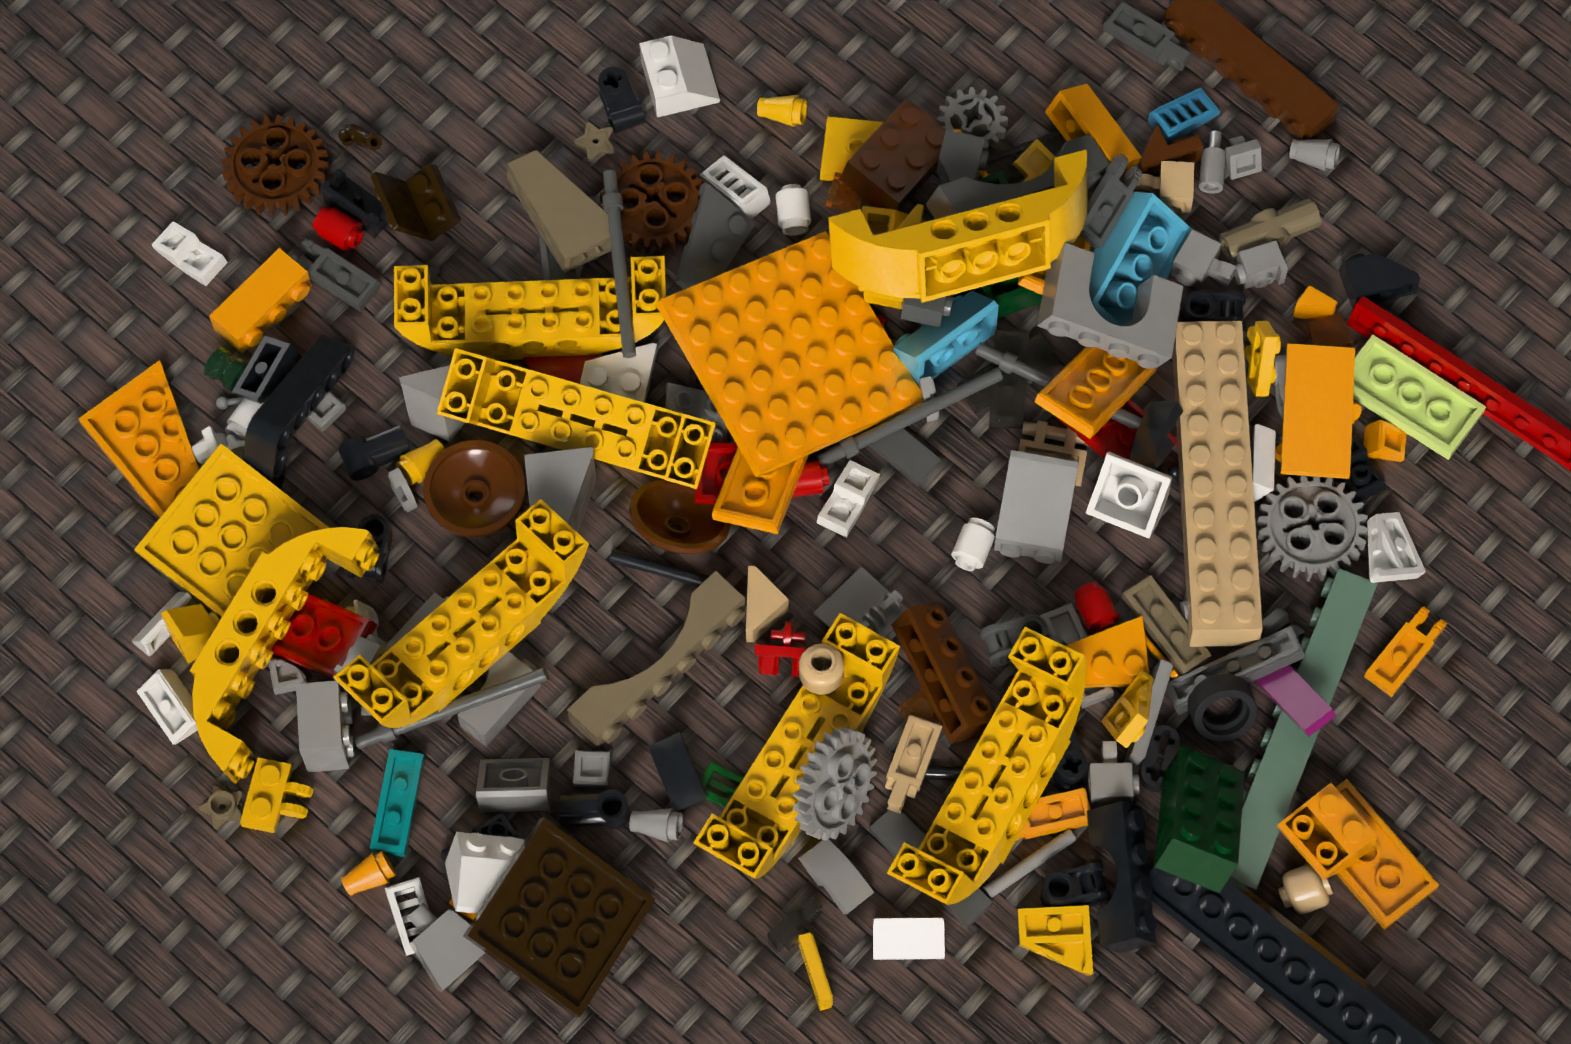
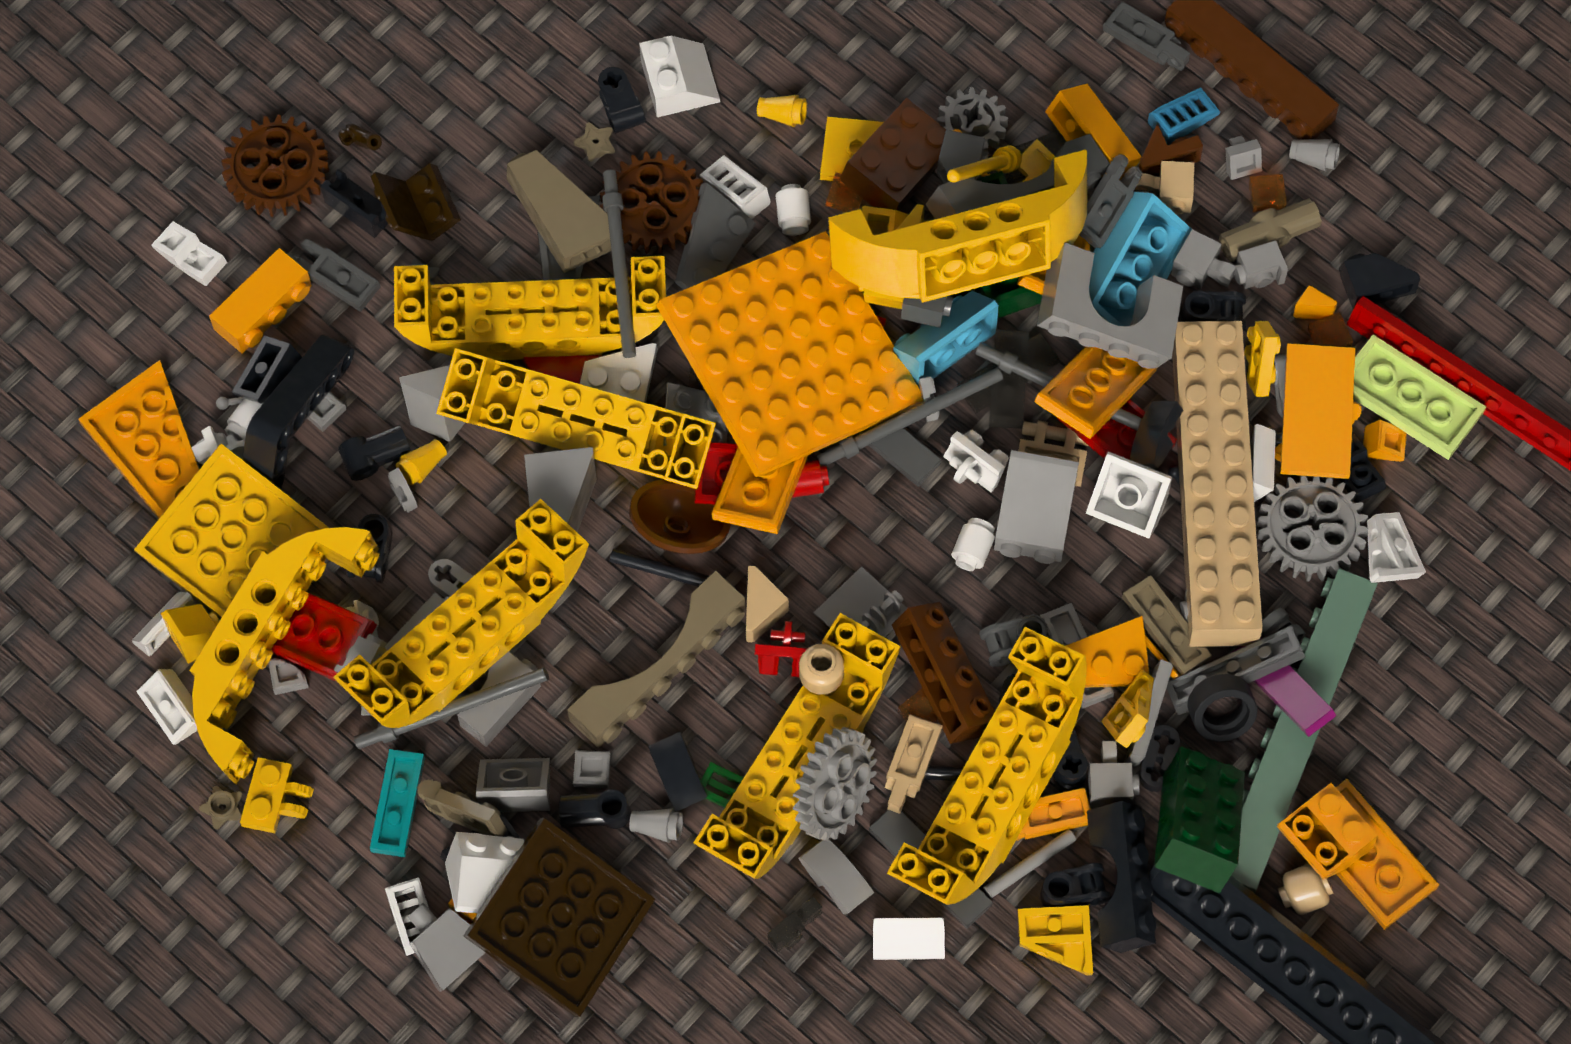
clear green wheel [204,347,248,392] -> none
light grey brick [296,680,355,773] -> none
red brick [313,206,364,251] -> none
light orange cone [341,851,396,896] -> none
reddish brown dish [423,440,526,537] -> none
yellow tile [798,932,833,1011] -> none
white slope [817,460,880,538] -> none
red brick [1074,582,1120,634] -> none
light grey piece [1199,130,1226,194] -> none
light orange hinge [1364,606,1447,697] -> none
none -> dark tan hinge [417,779,507,837]
none -> light grey beam [428,559,473,597]
none -> white hips [943,429,1009,492]
none -> yellow piece [947,146,1022,183]
none -> clear orange plate [1249,174,1287,212]

